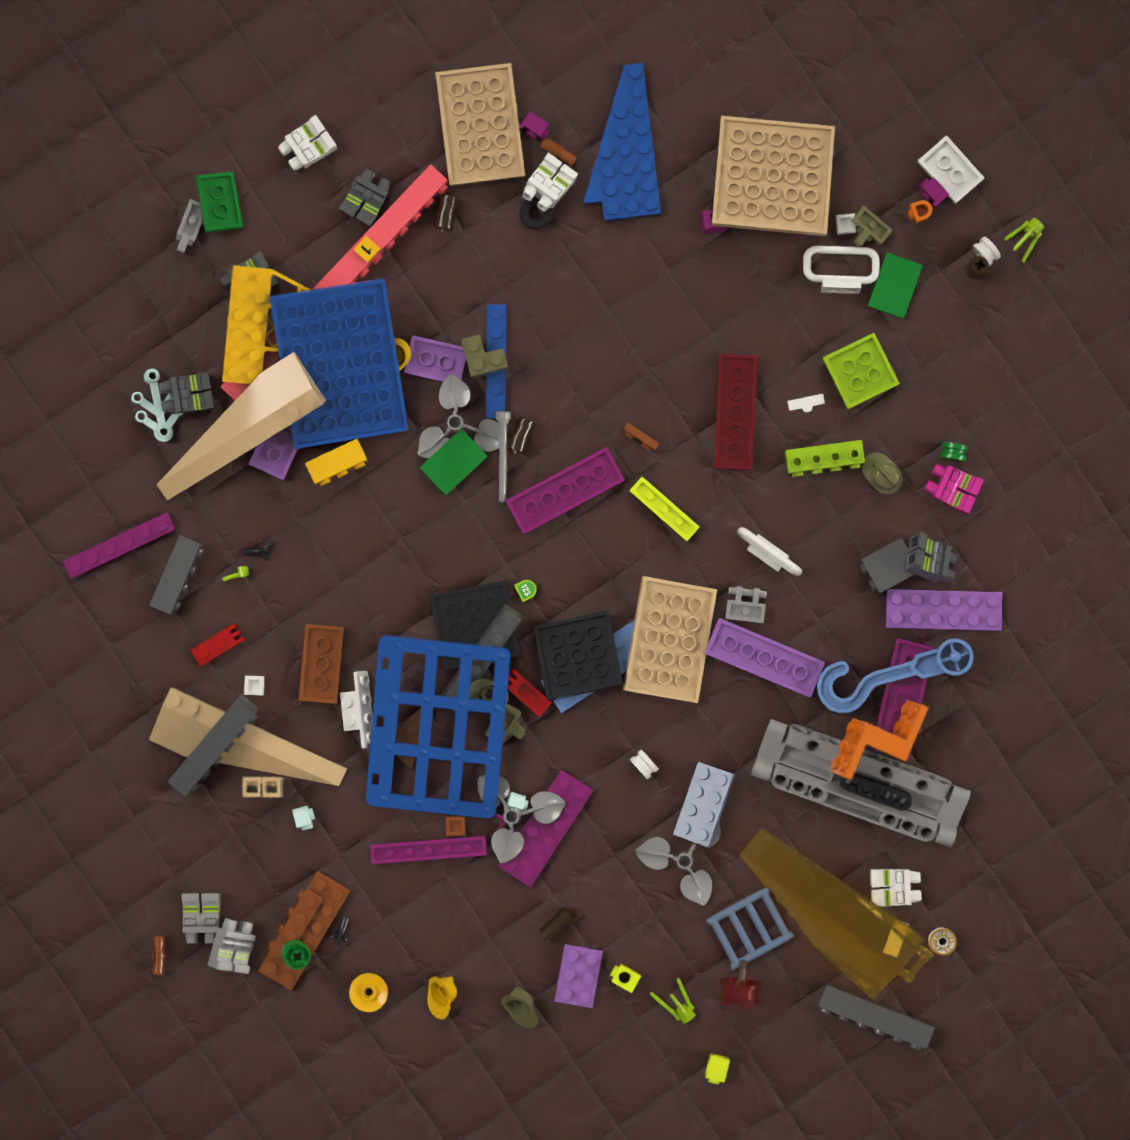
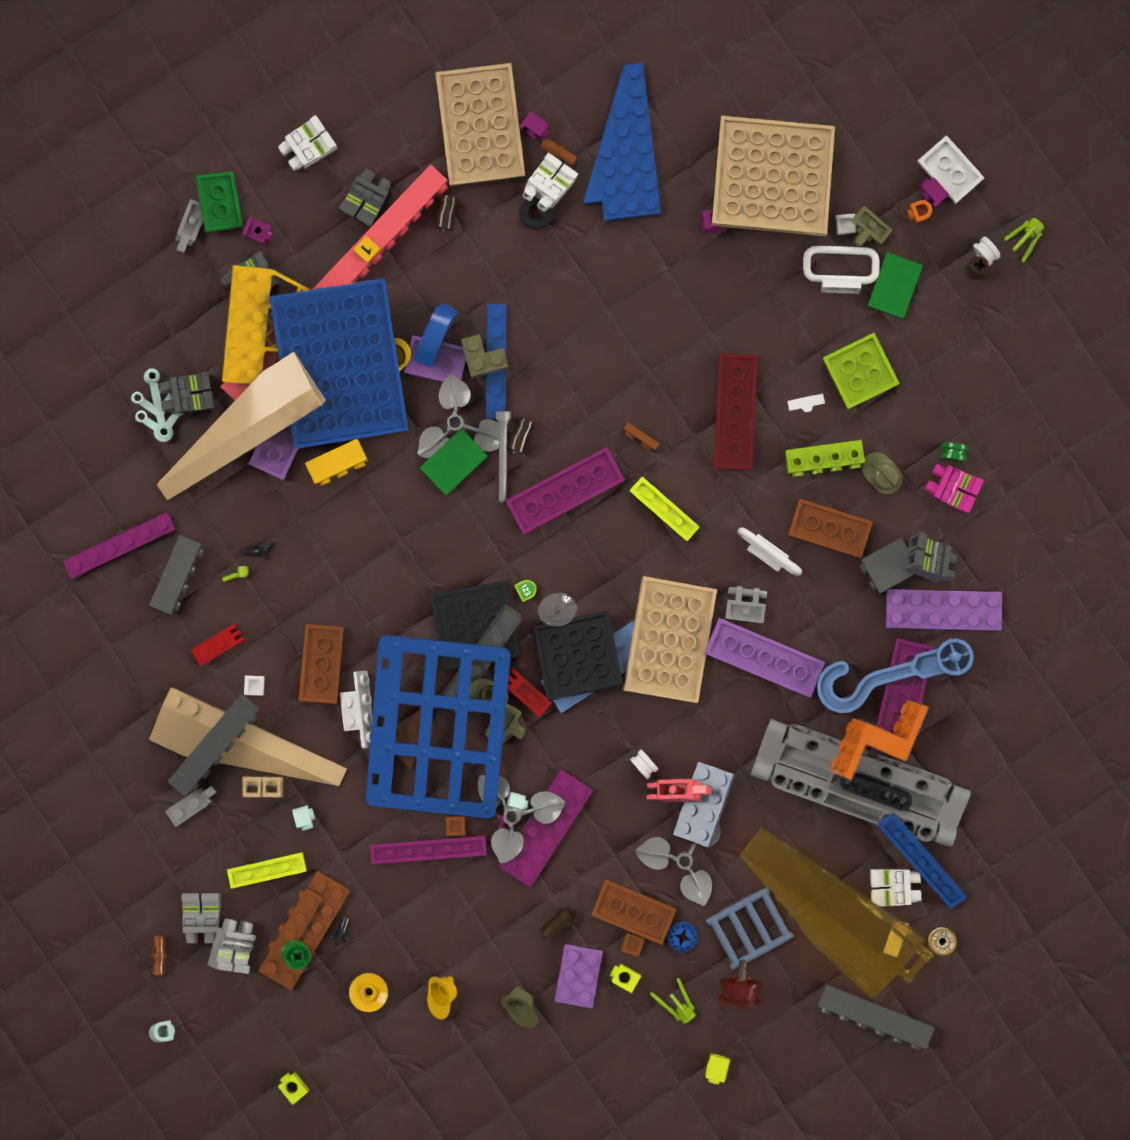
none -> light aqua plate [149,1020,175,1043]
none -> light grey hinge [165,786,217,827]
none -> neon yellow plate [227,852,307,889]
none -> magenta brick [242,217,274,246]
none -> neon yellow brick [278,1072,309,1105]
none -> blue arch [414,303,458,367]
none -> clear dish [538,593,577,627]
none -> dark orange plate [591,879,677,945]
none -> dark orange tile [621,932,645,957]
none -> coral hinge [647,779,712,802]
none -> blue gear [667,922,698,953]
none -> dark orange plate [788,499,873,558]
none -> blue plate [878,812,966,909]

